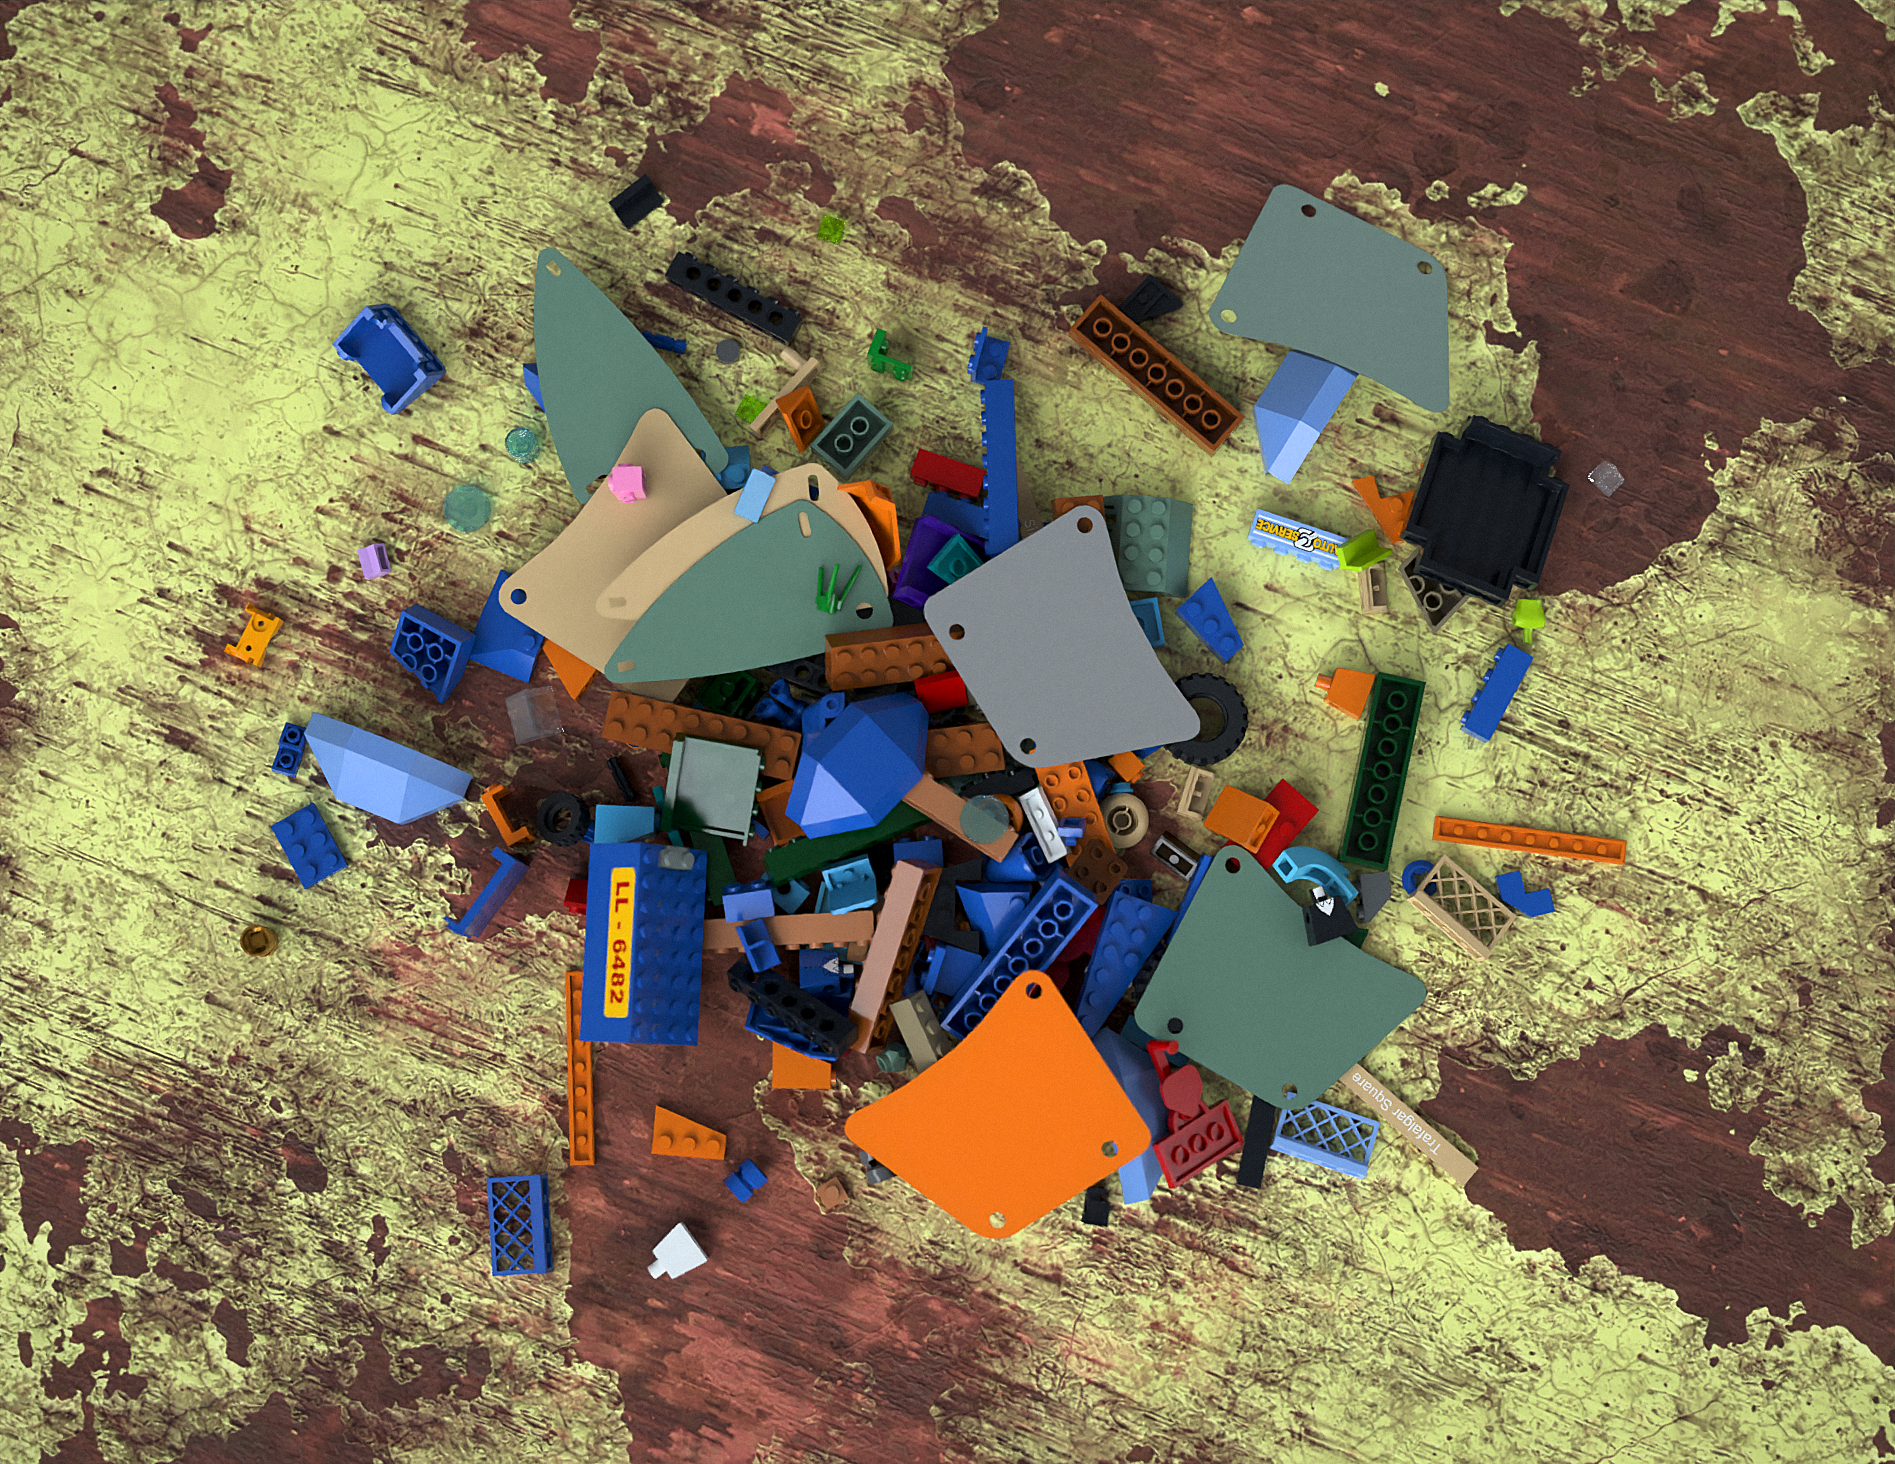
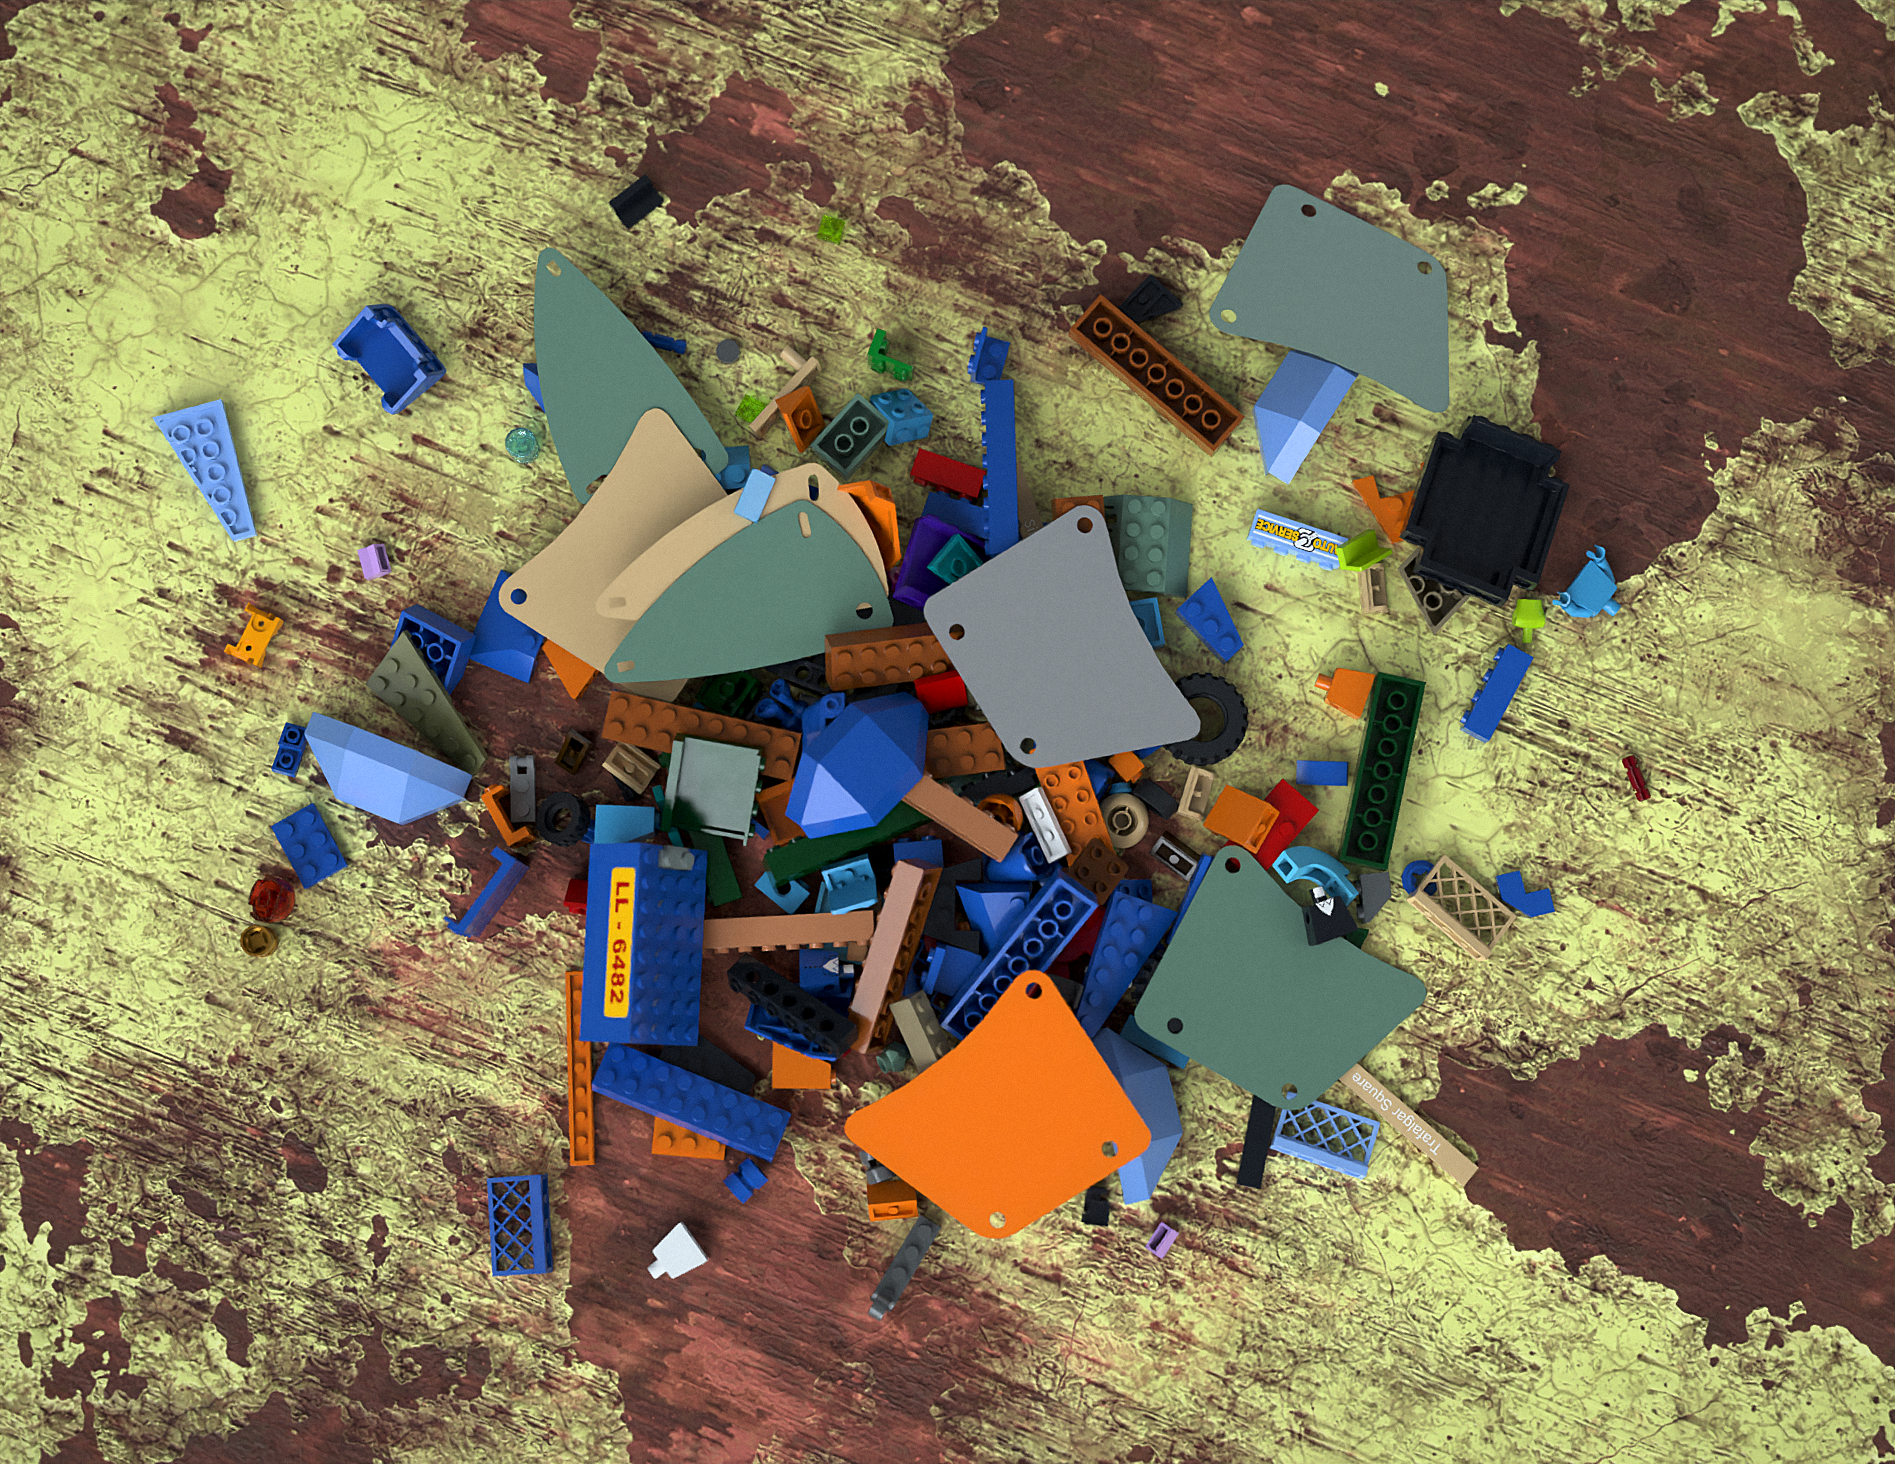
clear light blue tile [443,485,491,533] -> none
clear slope [505,686,563,745] -> none
bright pink brick [608,463,647,503] -> none
black brick [665,251,803,347] -> none
brick [722,879,775,923] -> none
blue panel [736,918,782,973] -> none
green plant [815,563,862,615] -> none
nougat plate [816,1176,849,1210] -> none
clear light blue tile [960,795,1009,844] -> none
blue tile [1058,817,1086,846] -> none
red plate [1147,1040,1244,1189] -> none
orange tile [1432,816,1627,865] -> none
clear slope [1588,461,1625,497] -> none
none -> light blue wing [153,399,258,542]
none -> clear red cylinder [248,874,296,924]
none -> olive wing [366,630,489,777]
none -> light grey plate [509,755,536,823]
none -> dark brown slope [555,729,595,776]
none -> blue brick [592,1042,791,1164]
none -> tan plate [602,742,660,794]
none -> black wing [659,1033,756,1096]
none -> orange panel [867,1180,918,1222]
none -> dark grey hinge [867,1214,941,1321]
none -> dark azure bracket [870,389,933,446]
none -> dark grey bracket [1041,973,1084,1009]
none -> black tyre [1132,778,1179,820]
none -> lavender piece [1145,1222,1179,1259]
none -> blue slope [1296,760,1348,786]
none -> dark azure torso [1552,544,1622,618]
none -> dark red axle [1622,755,1651,802]

